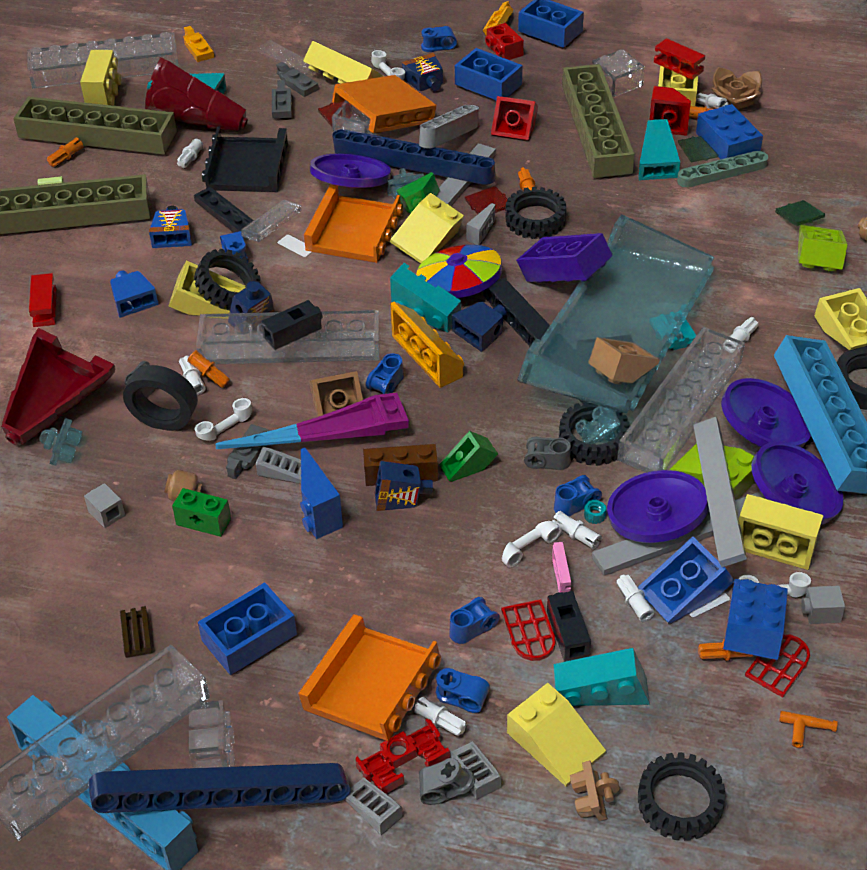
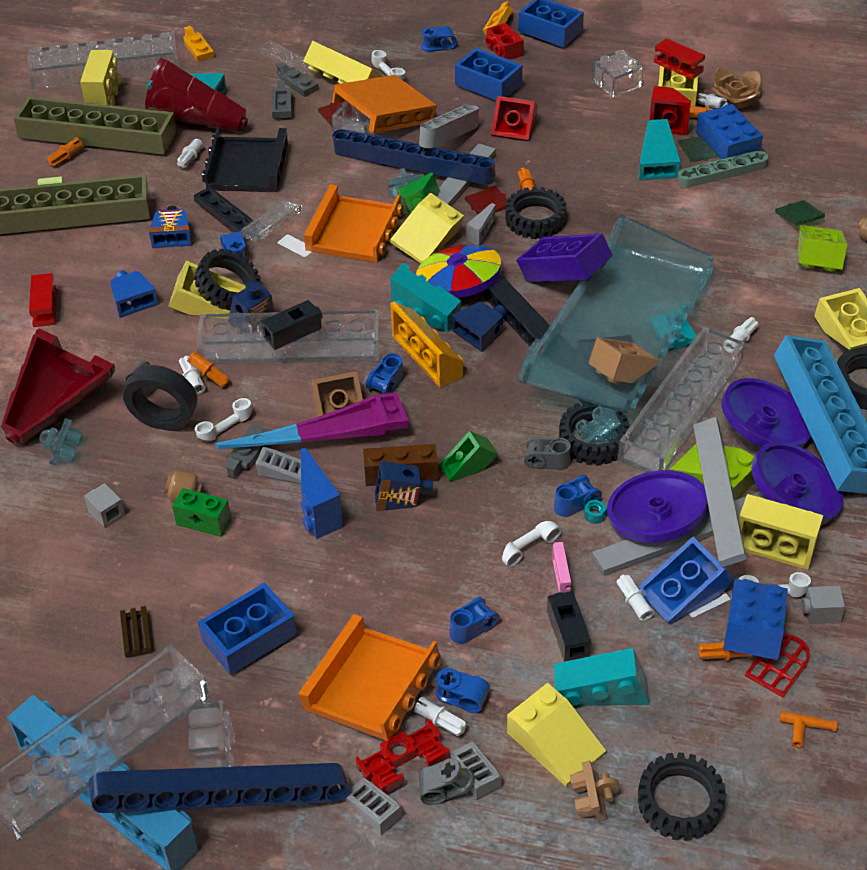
dark purple dish [310,154,391,188] -> none
dark blue torso [402,53,443,91] -> none
red window [501,599,555,661] -> none
white pin [552,511,602,549] -> none
olive brick [562,64,634,178] -> none

